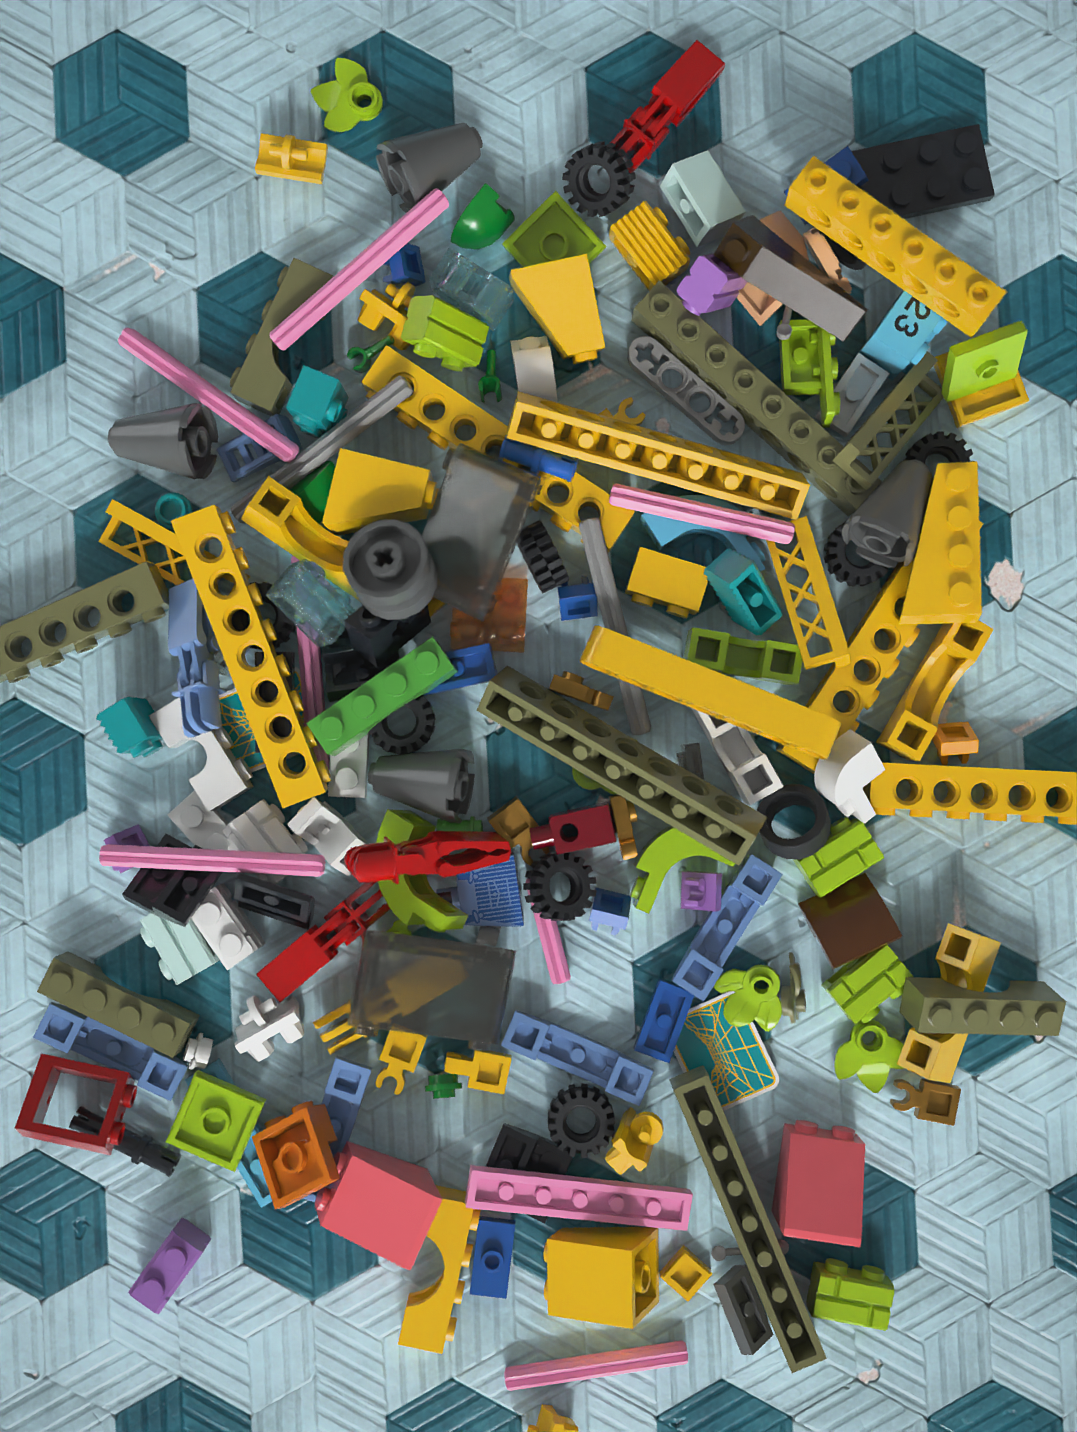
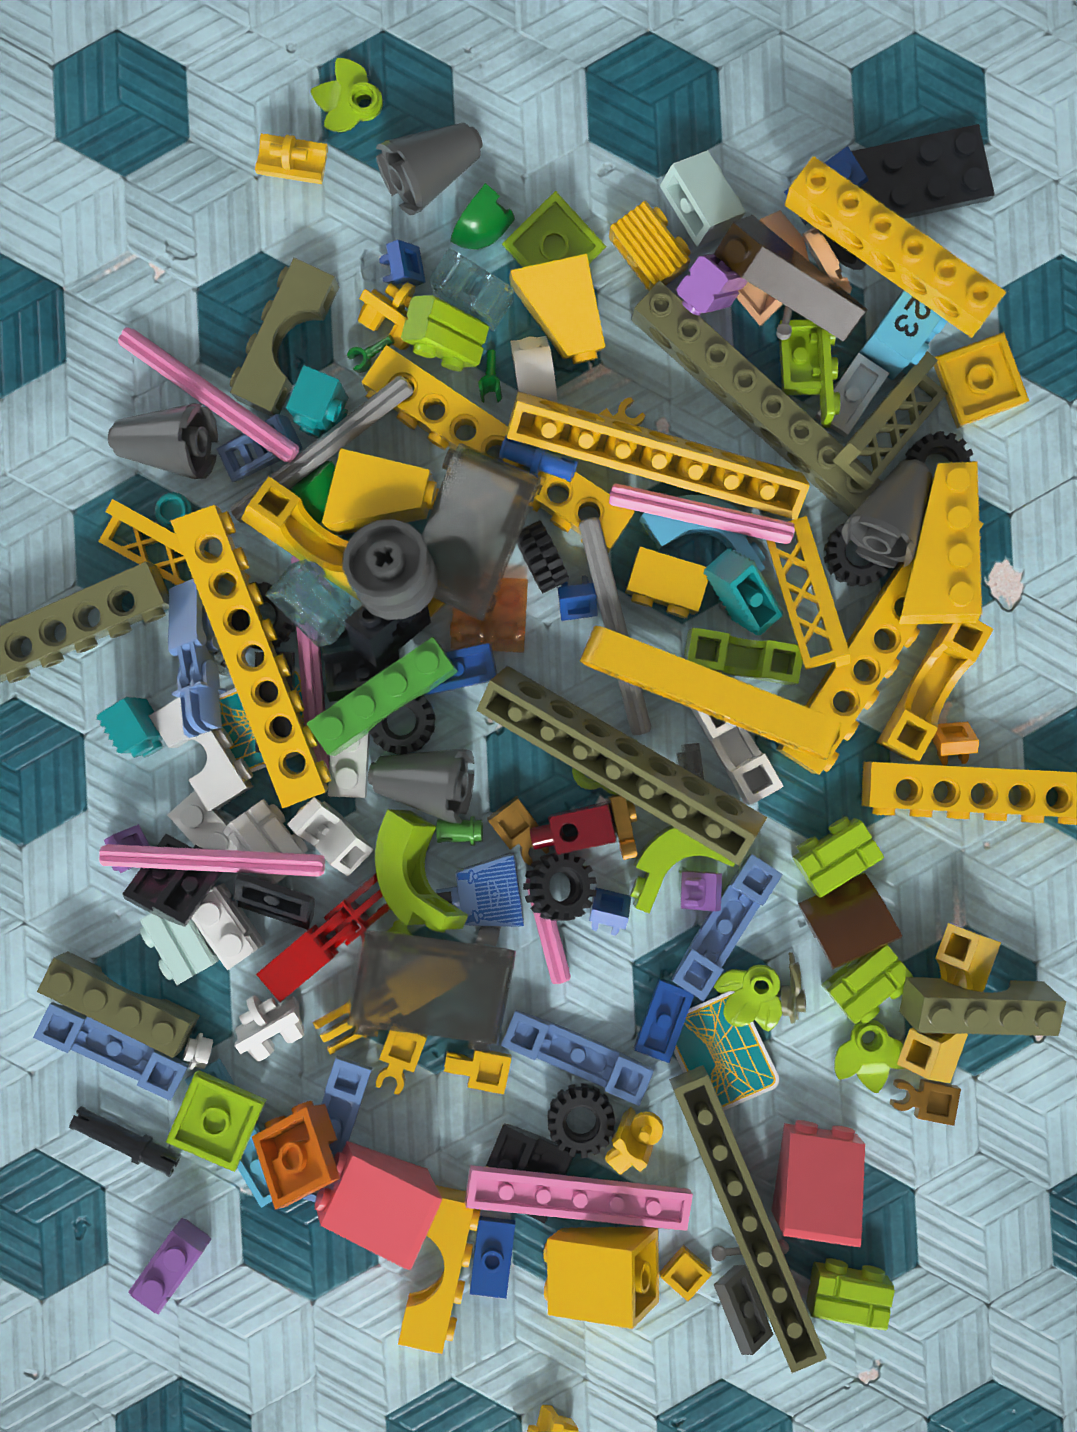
red window [15,1053,137,1155] -> none
bright pink axle [269,188,449,350] -> none
red arm [344,831,511,884] -> none
green plate [425,1074,462,1099] -> none
bright pink axle [504,1340,688,1391] -> none
pearl gold plate [549,671,614,711] -> none
black tyre [562,141,636,217] -> none
red arm [610,40,725,173] -> none
light grey beam [627,336,745,445] -> none
black tyre [757,784,831,859] -> none
white brick [814,729,885,824] -> none
lime plate [941,321,1028,403] -> none

